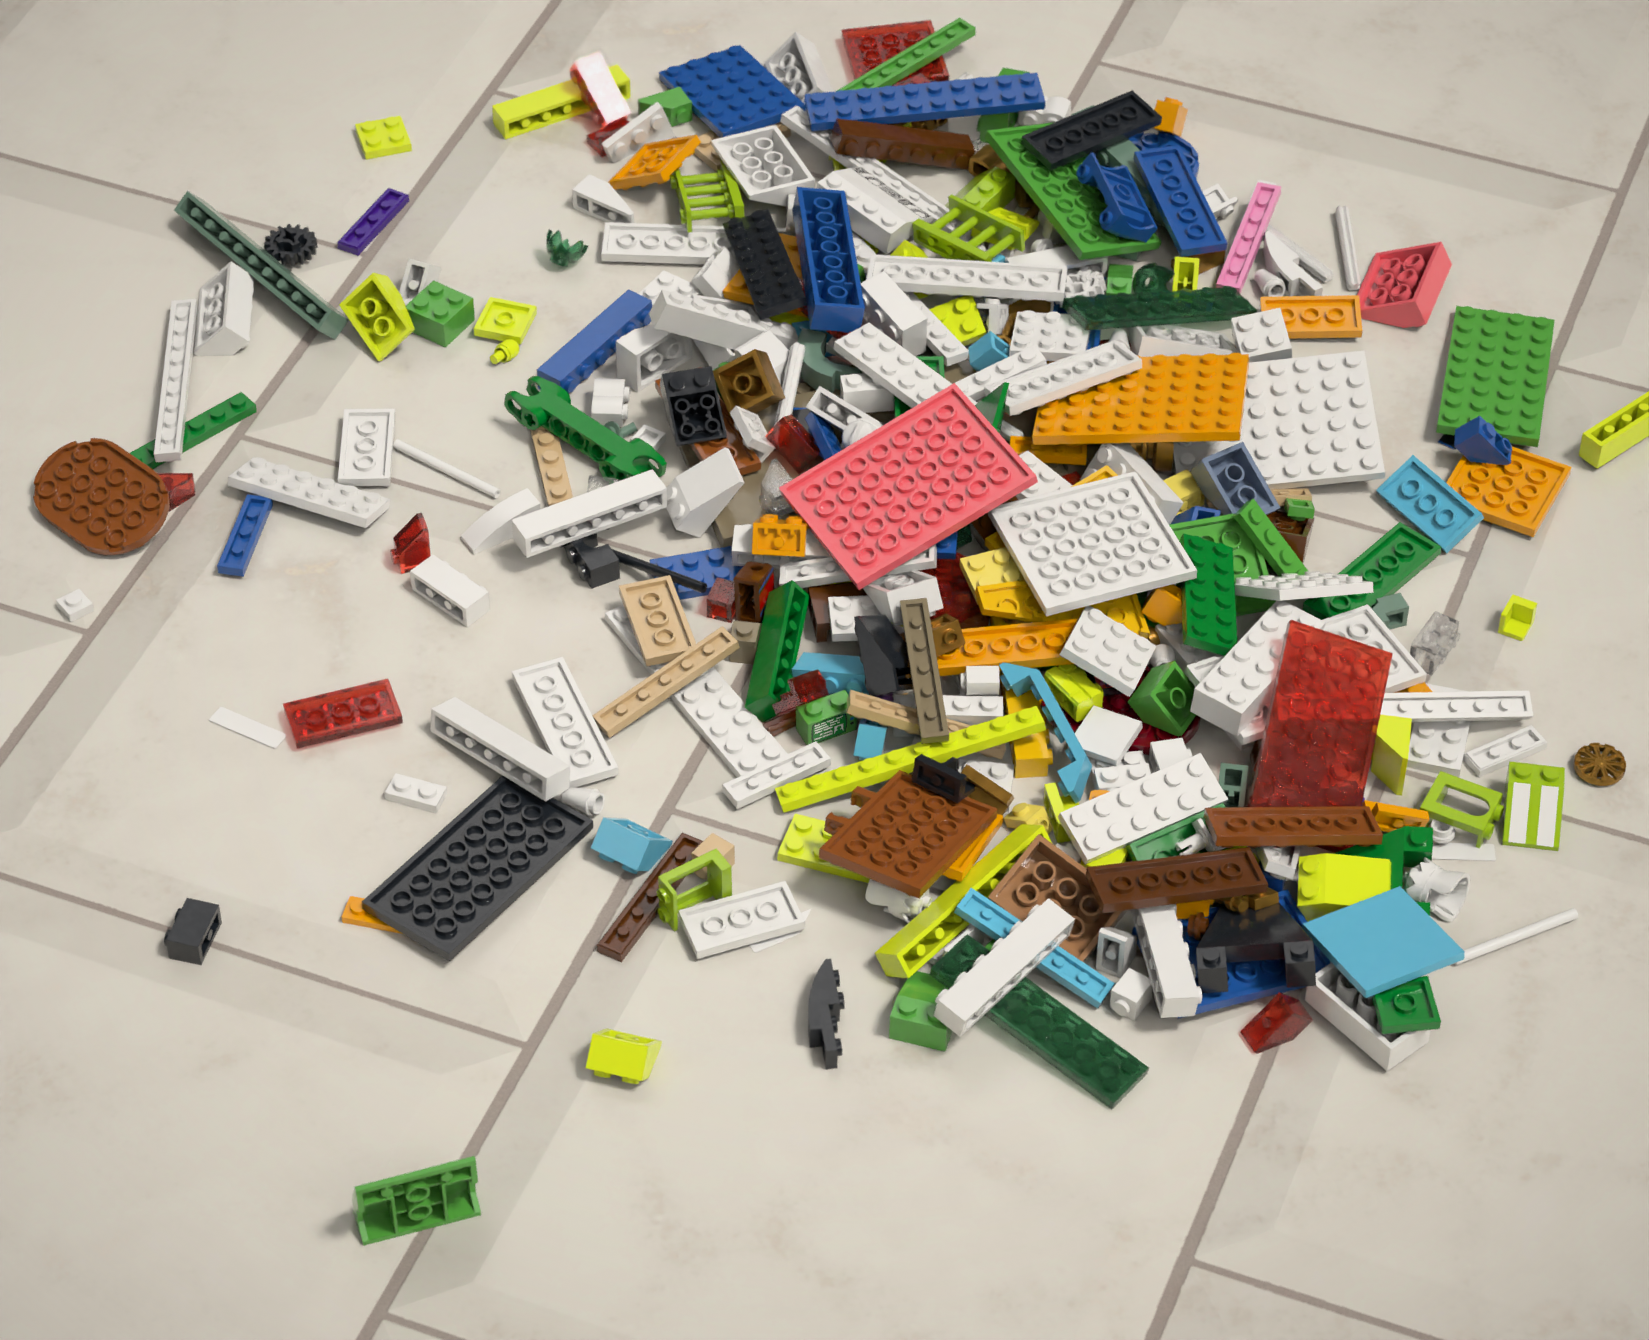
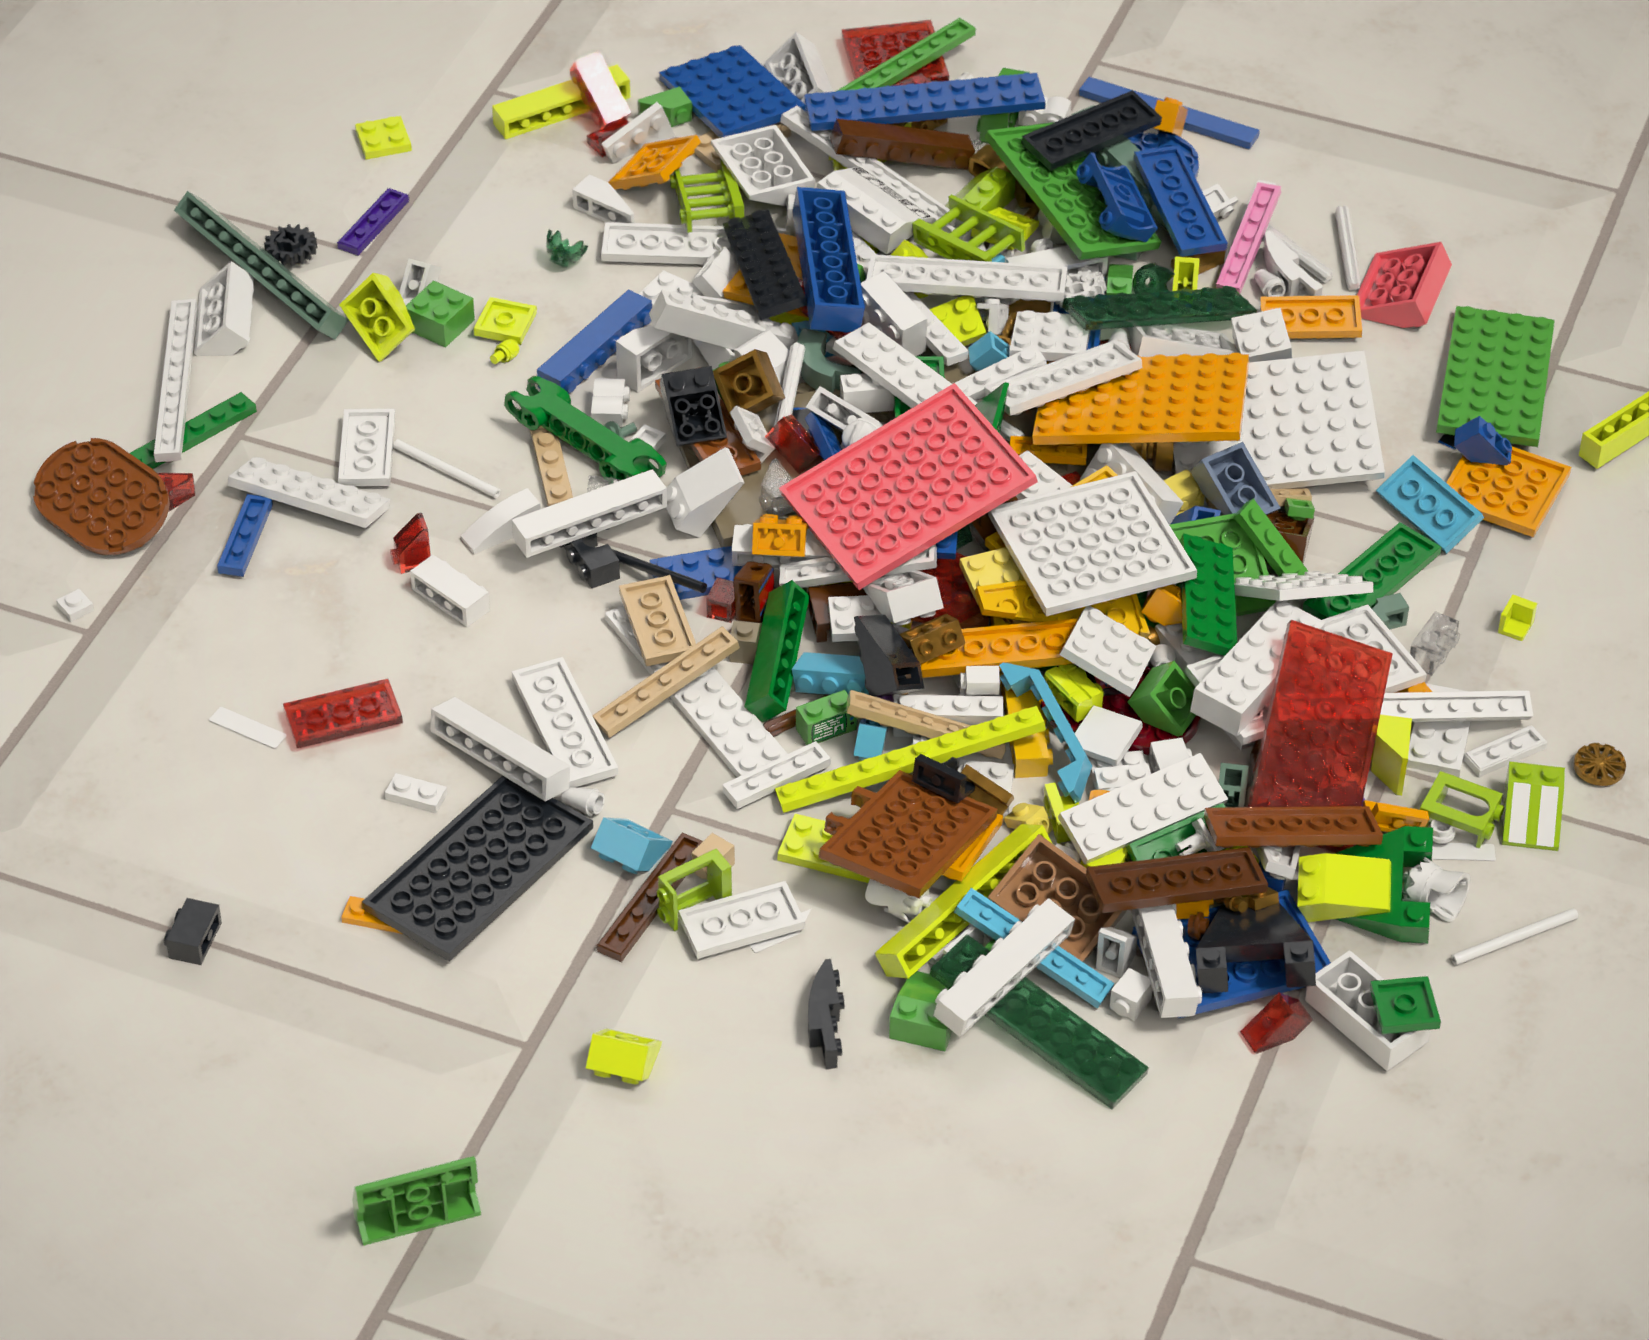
clear red bracket [772,669,829,715] -> none
dark tan plate [900,598,949,744] -> none
medium azure tile [1302,886,1465,998] -> none
none -> blue tile [1079,76,1260,149]

